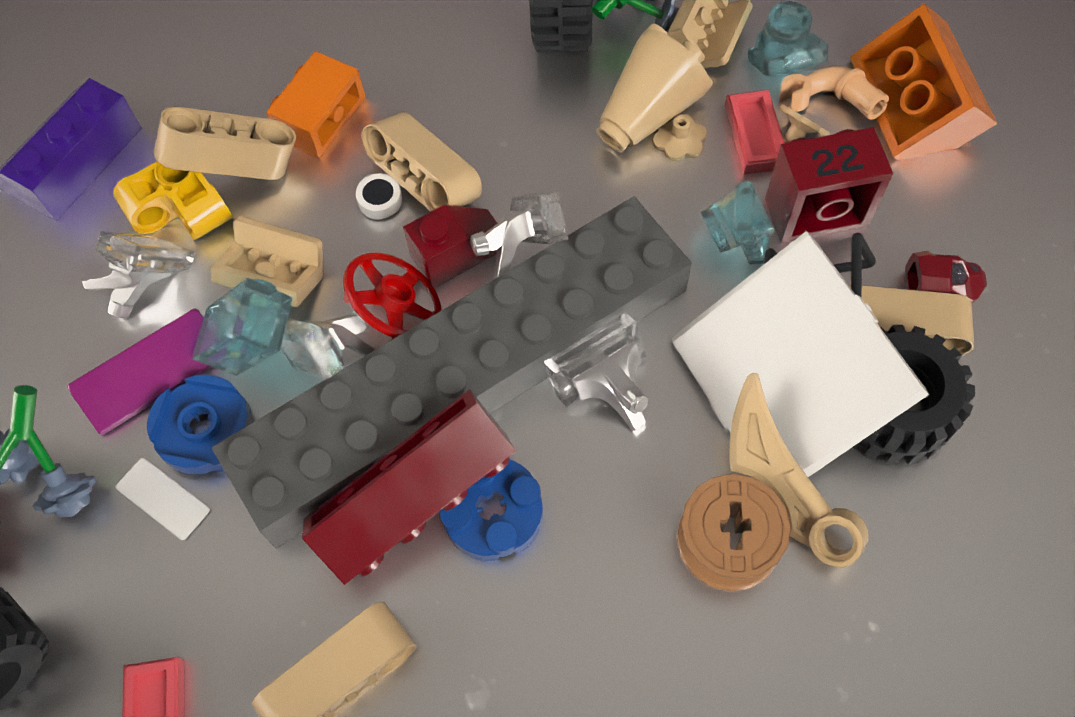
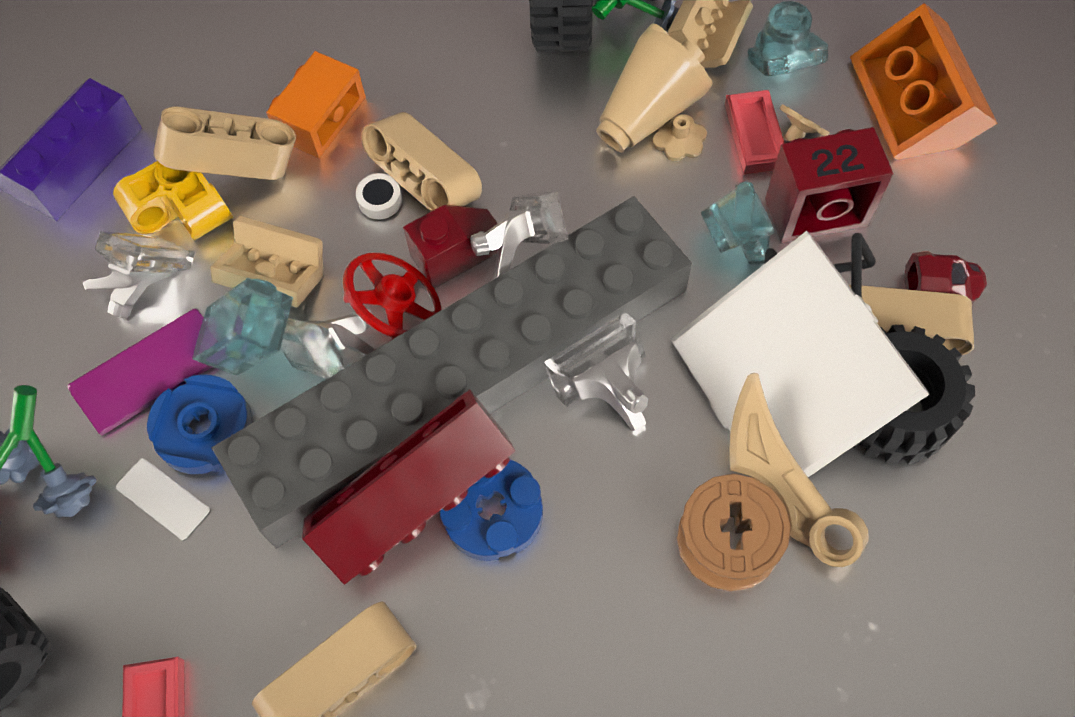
light nougat piece [779,65,889,120] -> none

